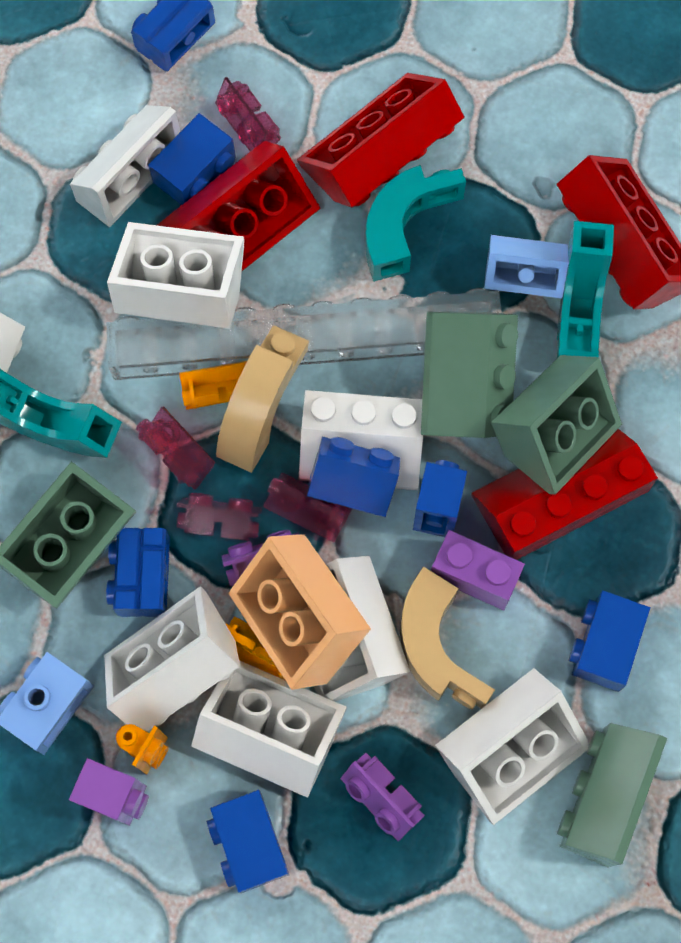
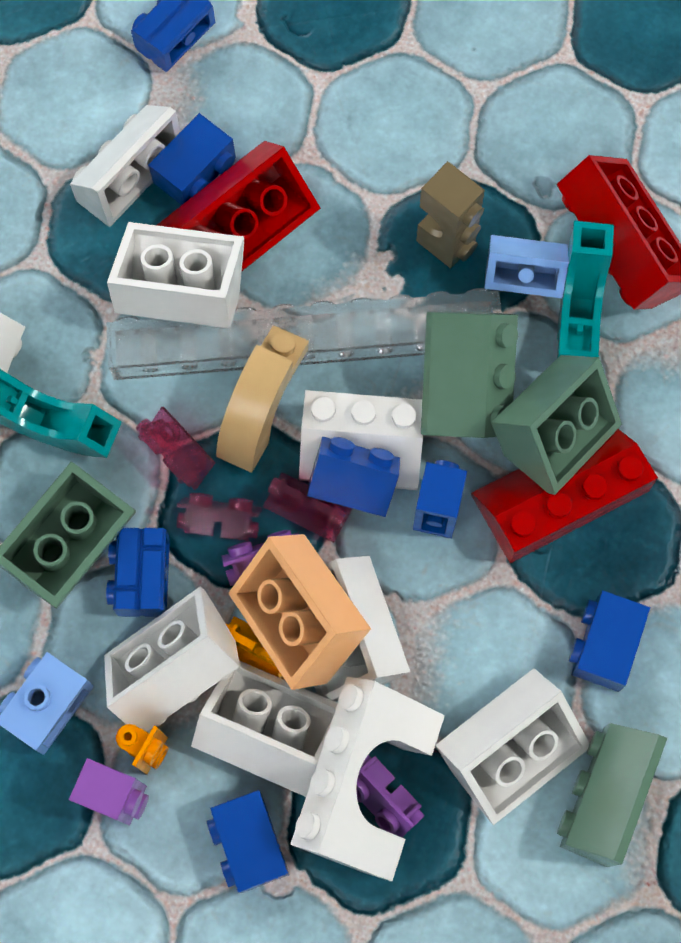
light orange hinge [179,361,247,410] -> none
clear pink hinge [215,77,281,151] -> none
red slope [297,73,465,208] -> none
teal arch [366,165,466,282] -> none
tan arch [400,566,495,710] -> none
medium lavender brick [431,530,525,611] -> none
none -> white arch [290,677,445,881]
none -> dark tan arch [416,161,485,269]

